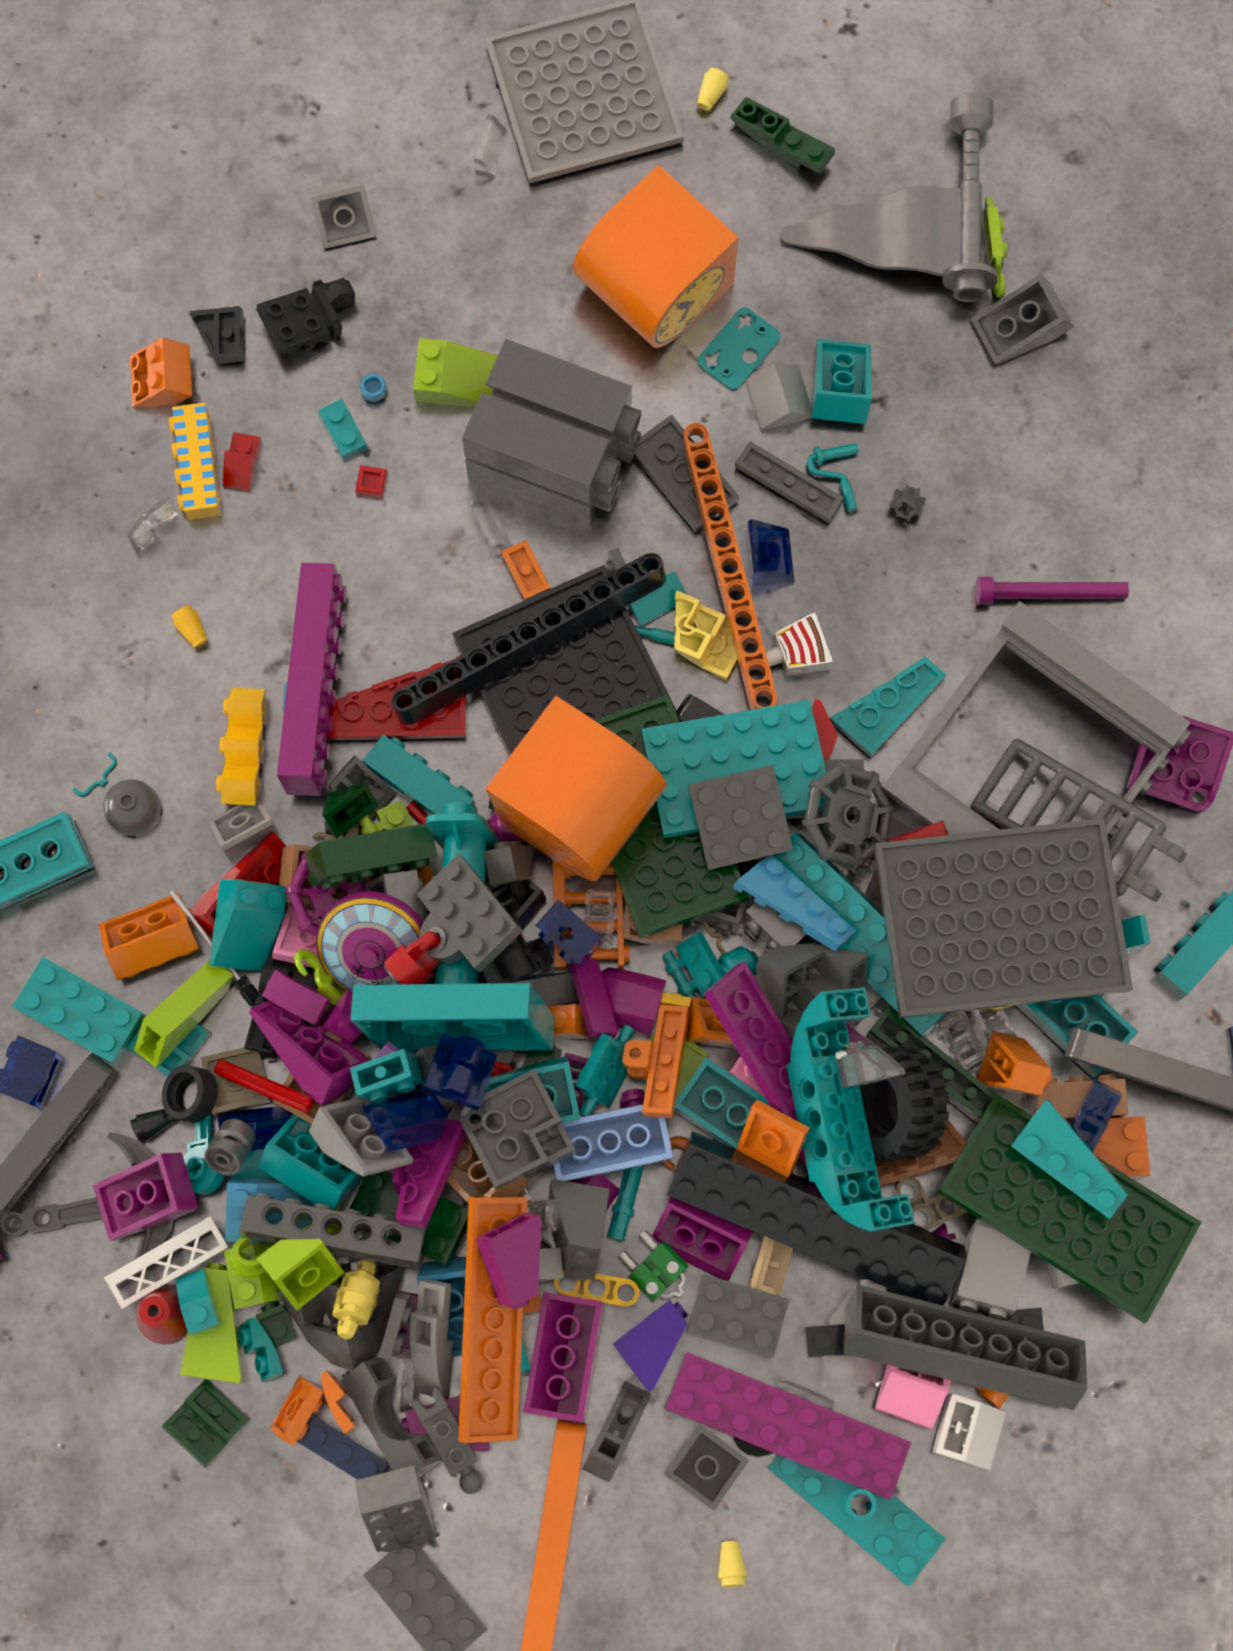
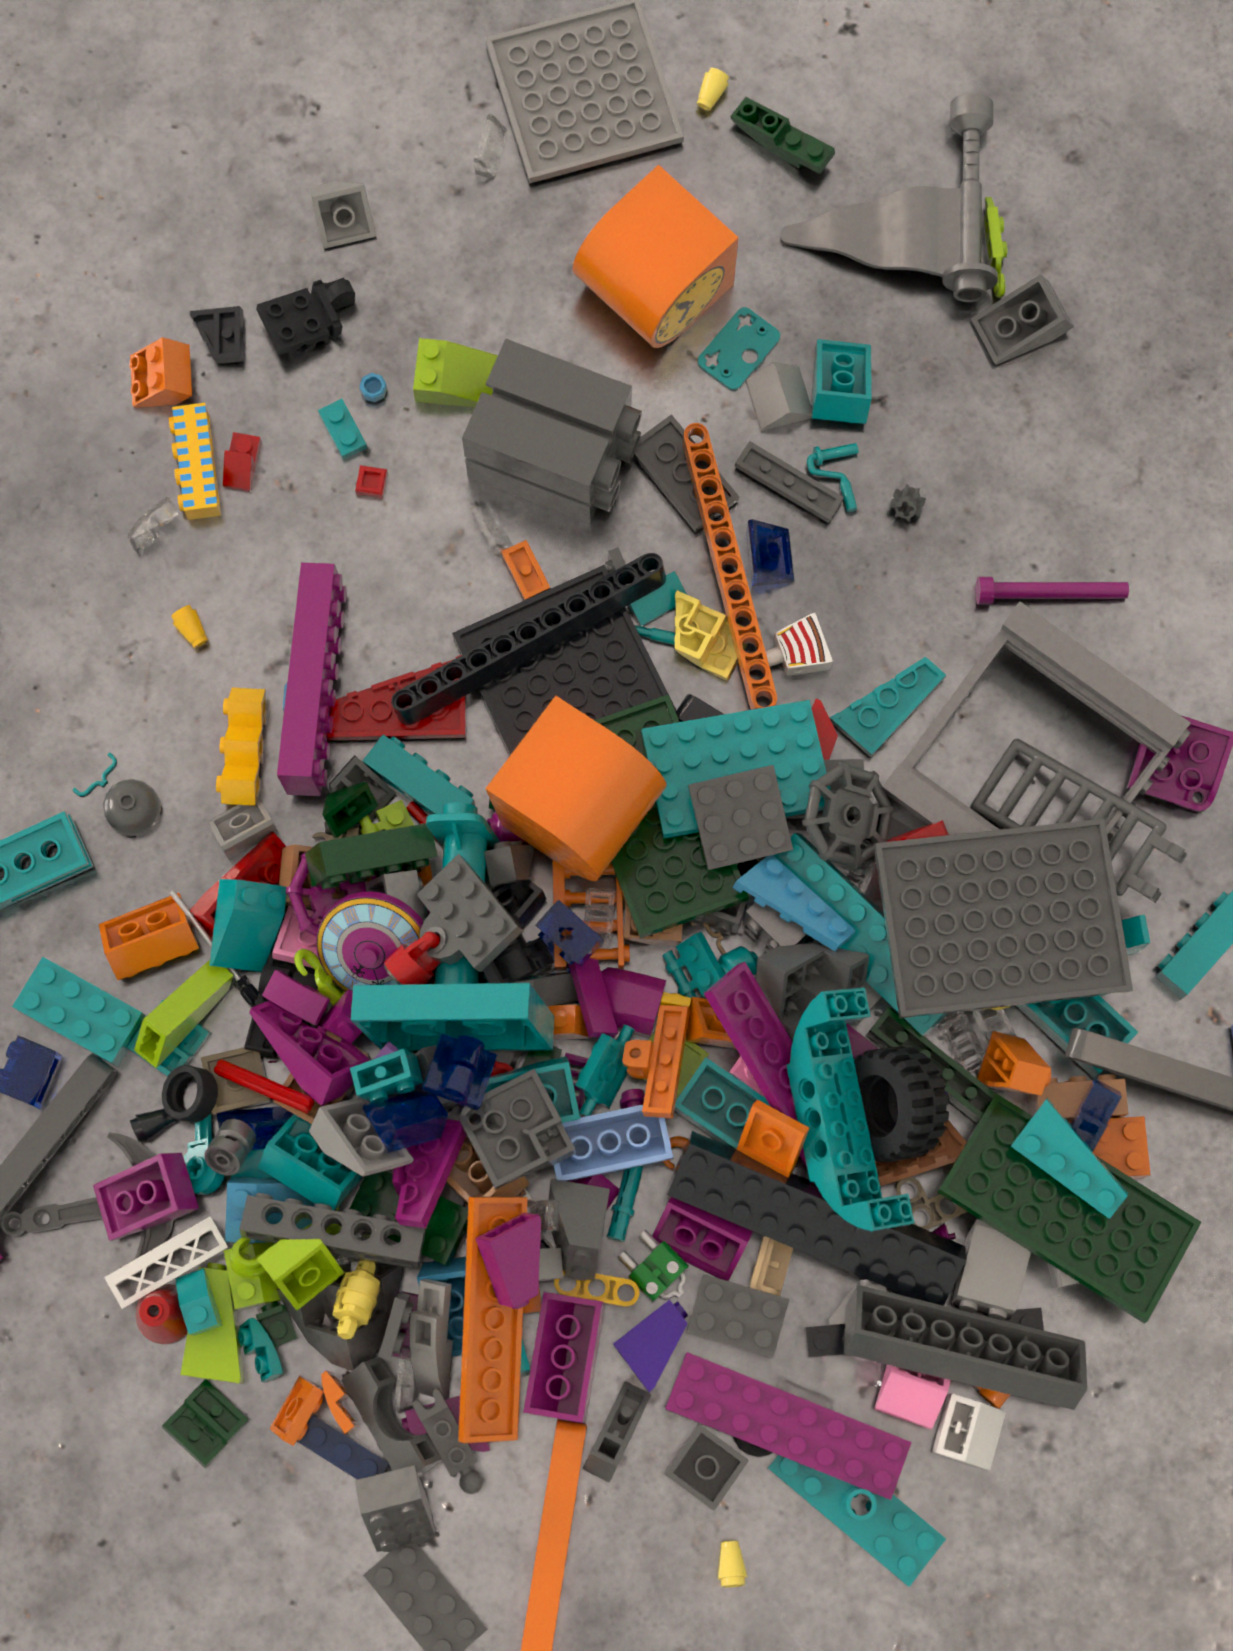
clear slope [836,1041,905,1088] -> none

